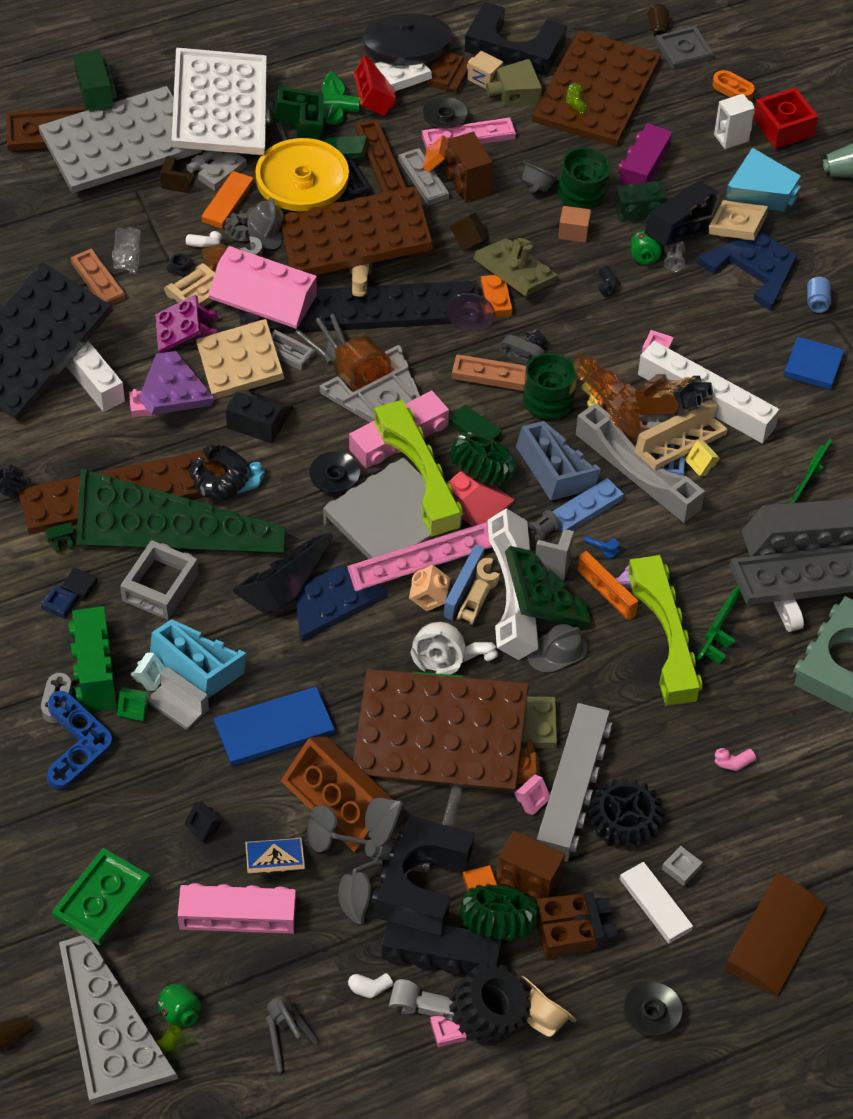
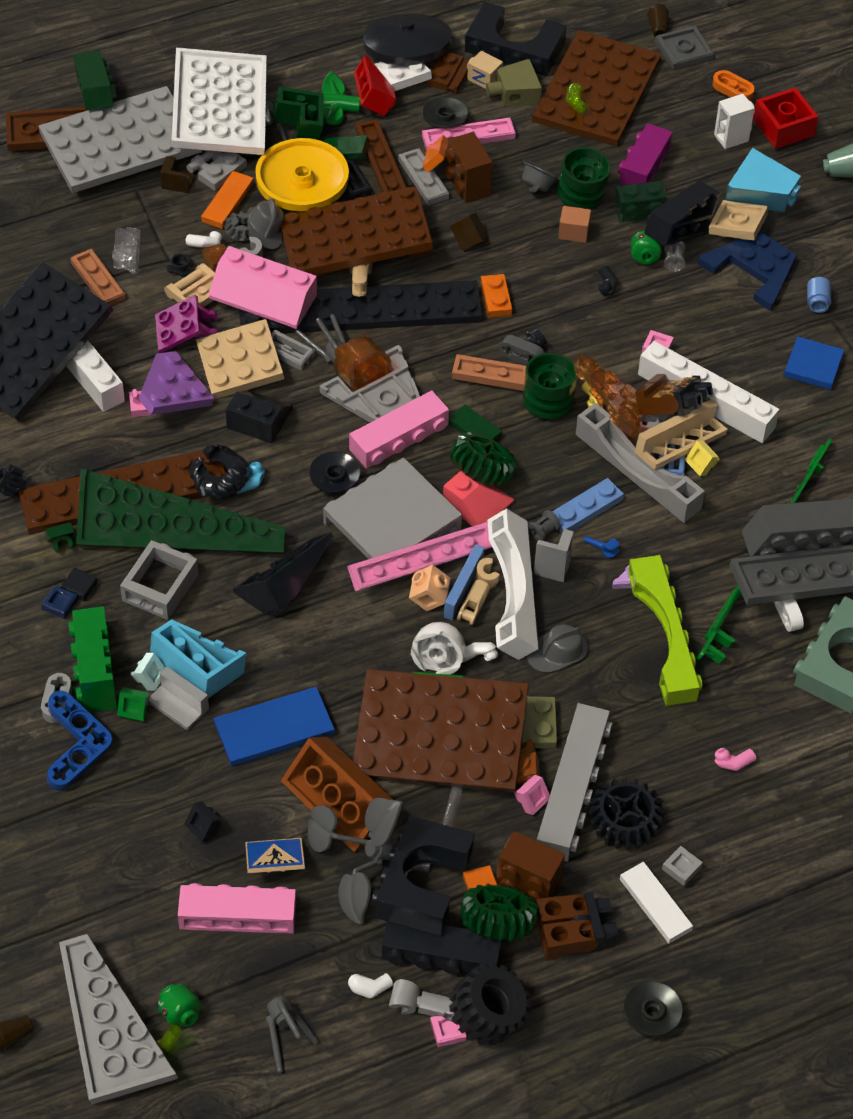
green plate [52,848,151,946] -> none
dark blue wing [296,566,388,641] -> none
lime arch [374,399,463,537] -> none
dish [447,293,495,332] -> none
olive plate [474,238,558,296] -> none
dark green plate [505,546,591,629] -> none
sand blue wedge [516,421,601,501] -> none
tan piece [521,976,576,1037] -> none
orange tile [578,551,638,620] -> none
reddish brown slope [725,872,826,997] -> none

